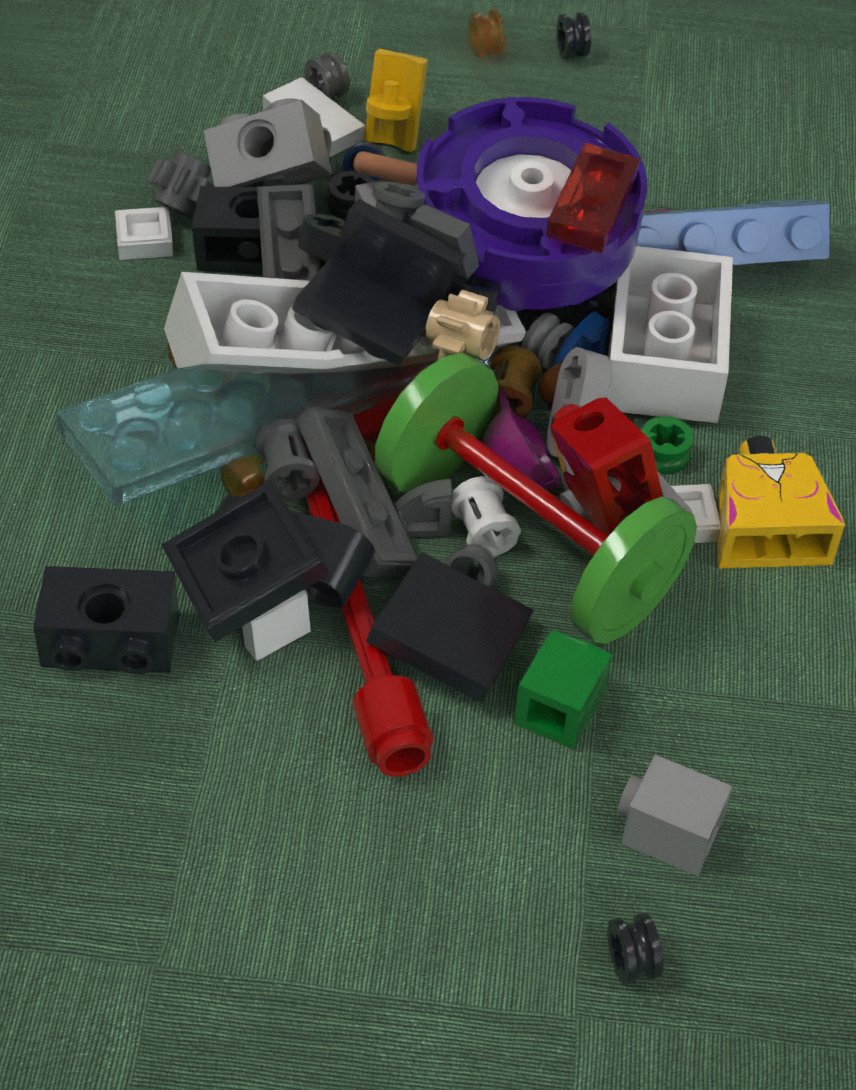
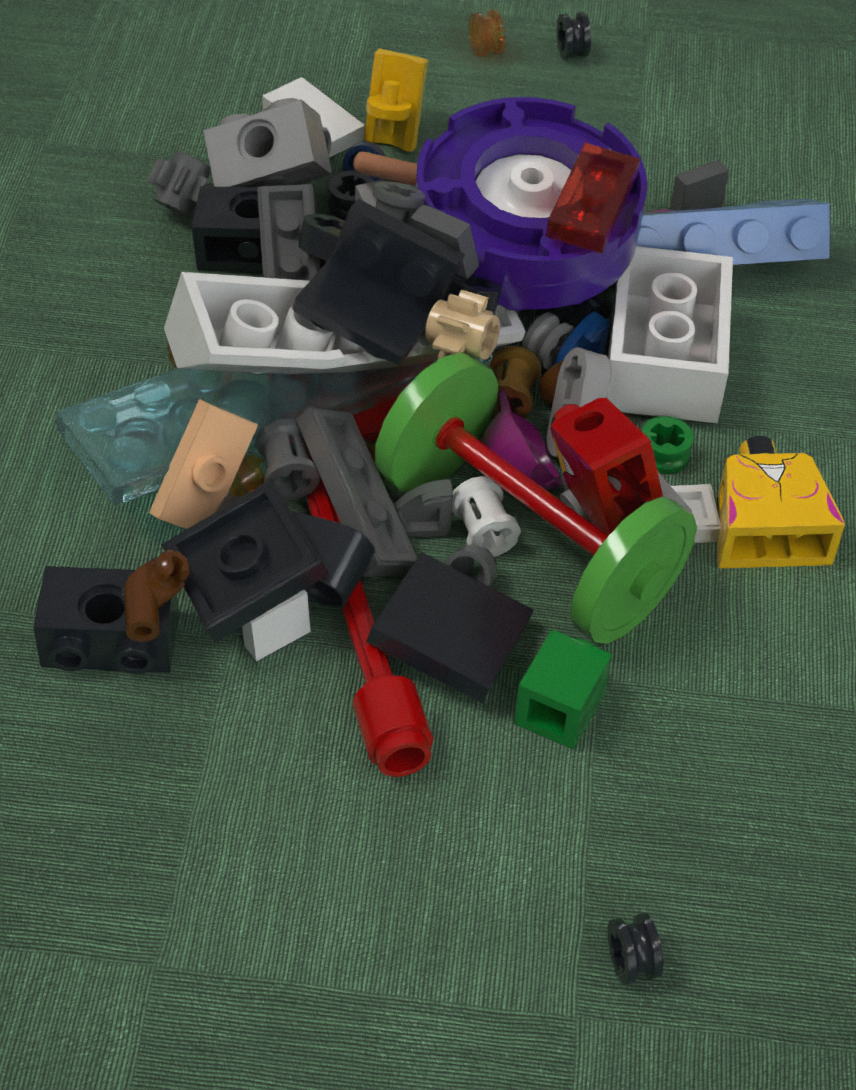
white tile [115,207,173,260] -> none
dark grey bush [304,51,350,99] -> none
light grey brick [617,755,733,876] -> none
none -> reddish brown arm [124,550,190,642]
none -> light nougat plate [149,399,258,529]
none -> dark grey tile [670,160,729,211]

